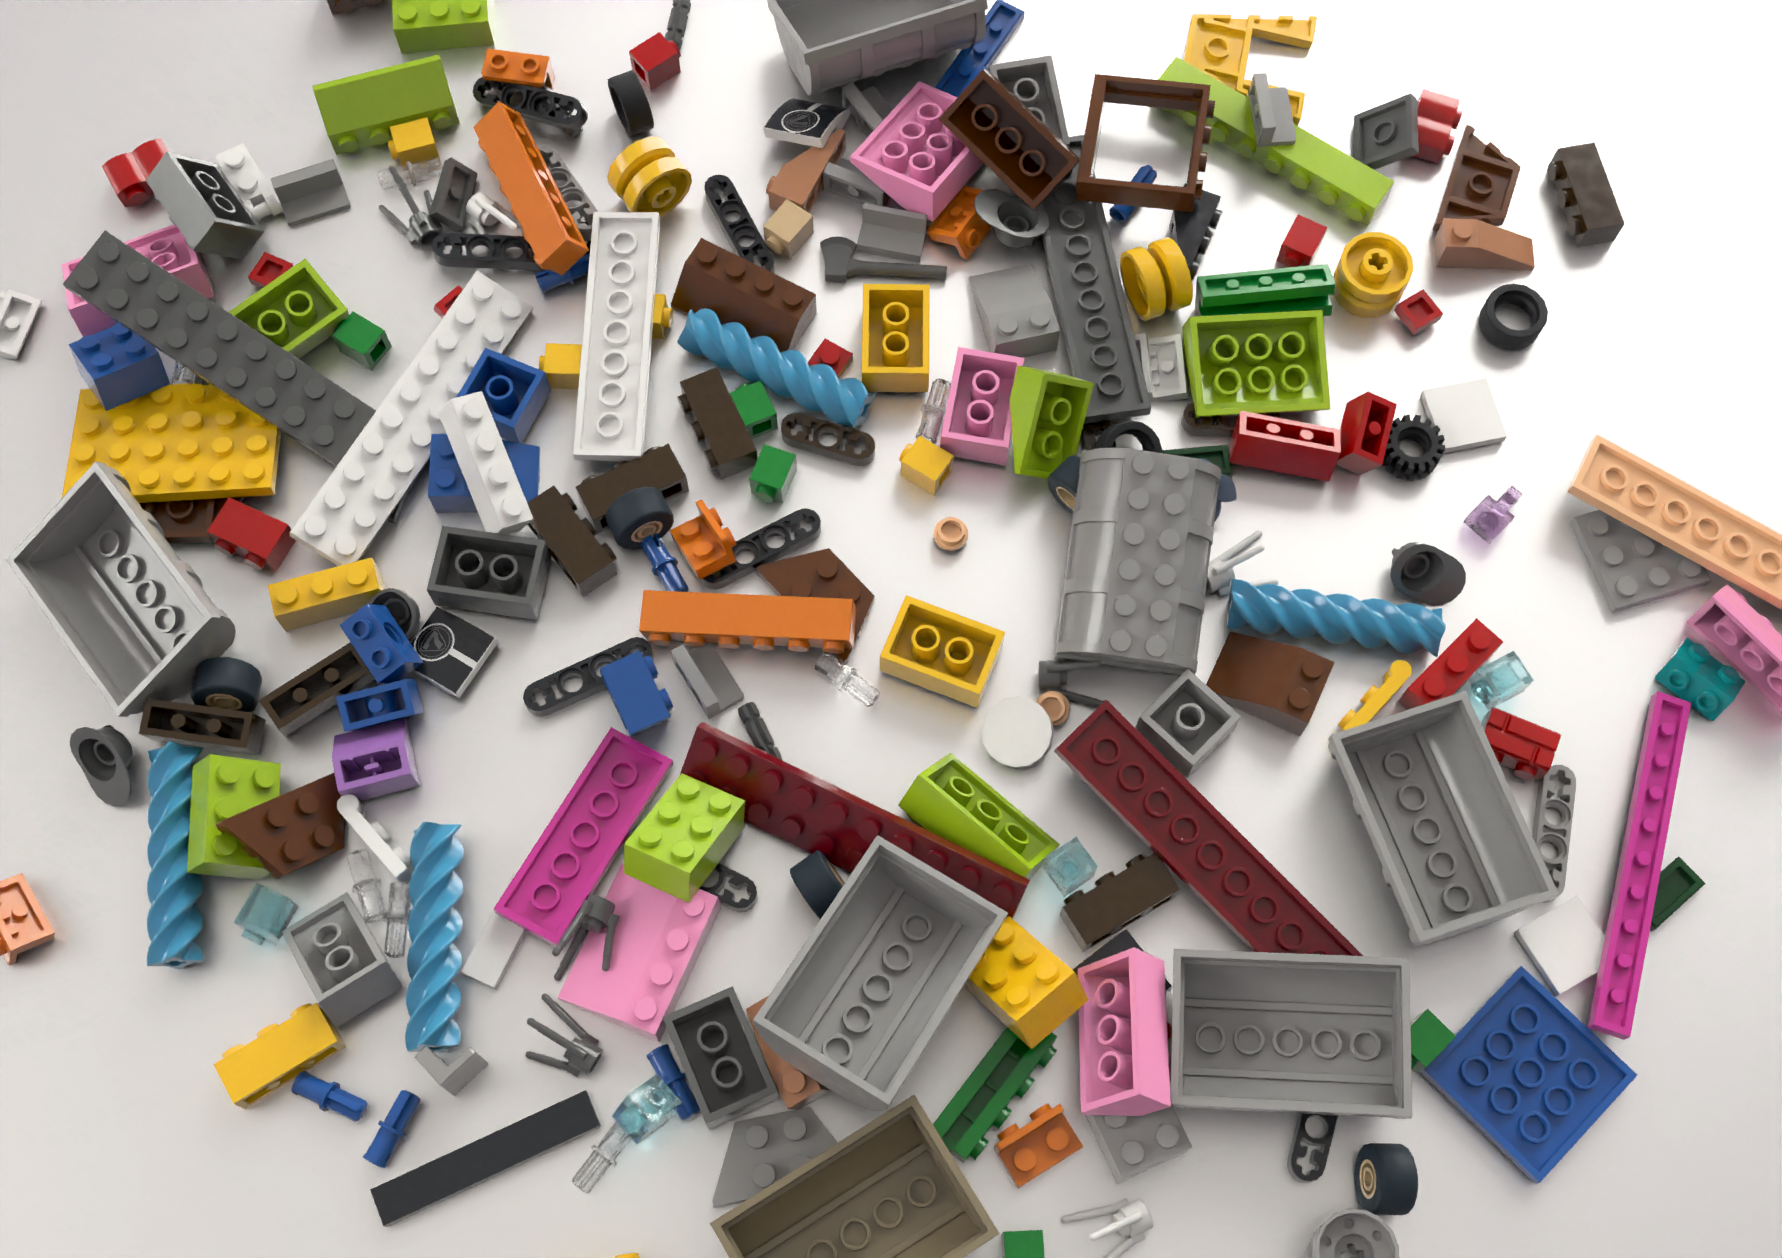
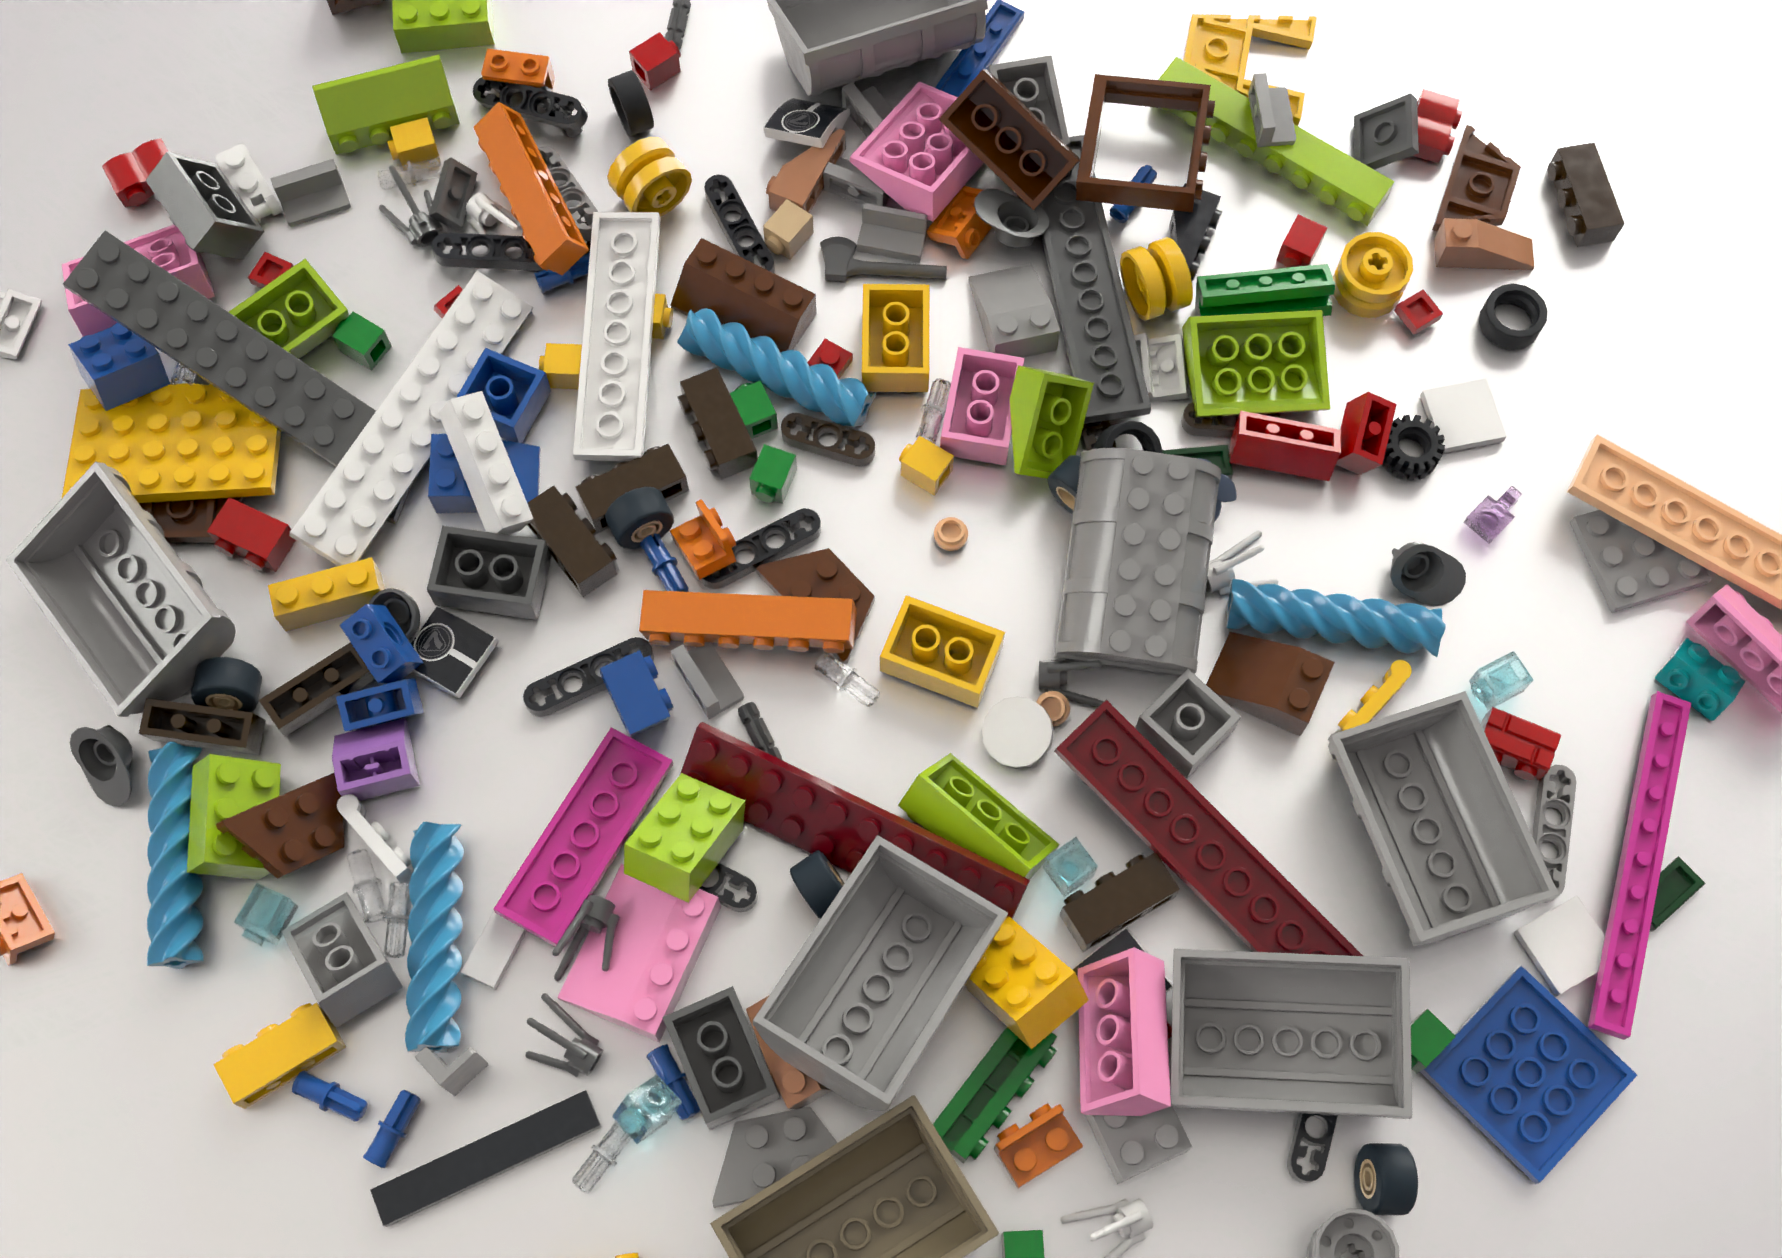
red brick [1397,618,1504,710] -> none

